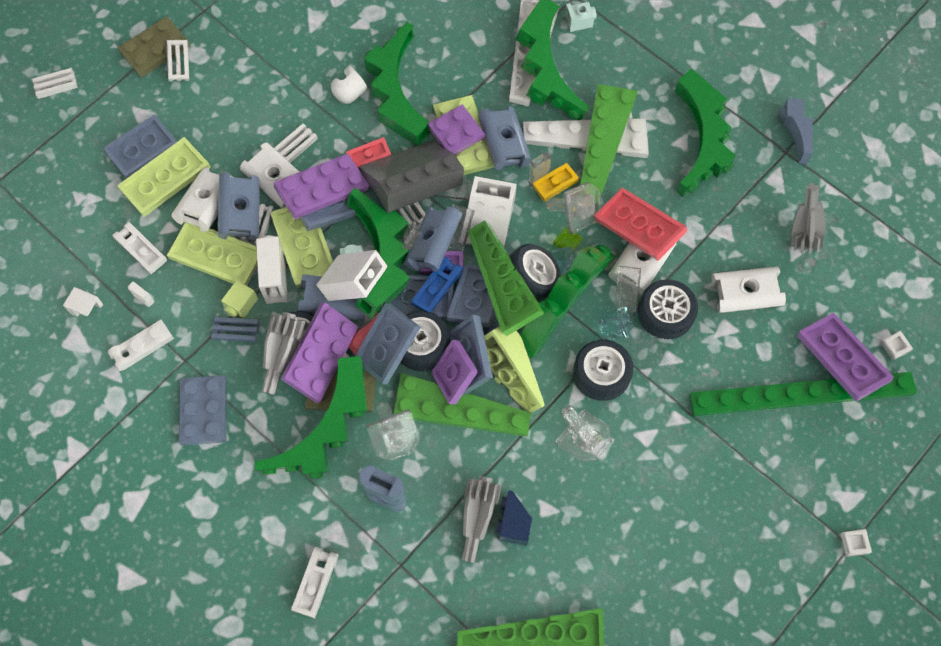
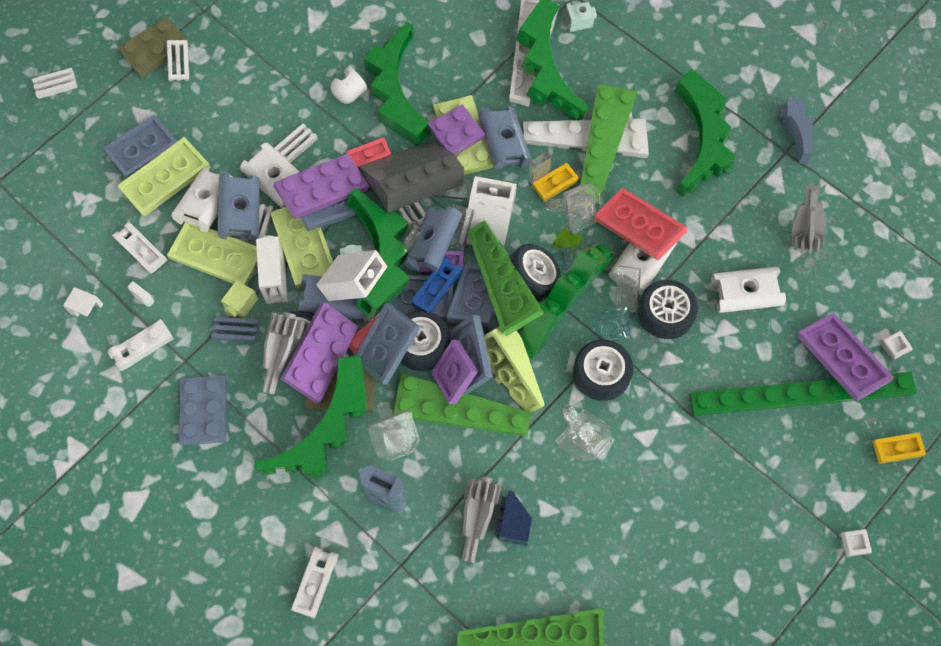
none -> yellow plate [872,432,926,464]

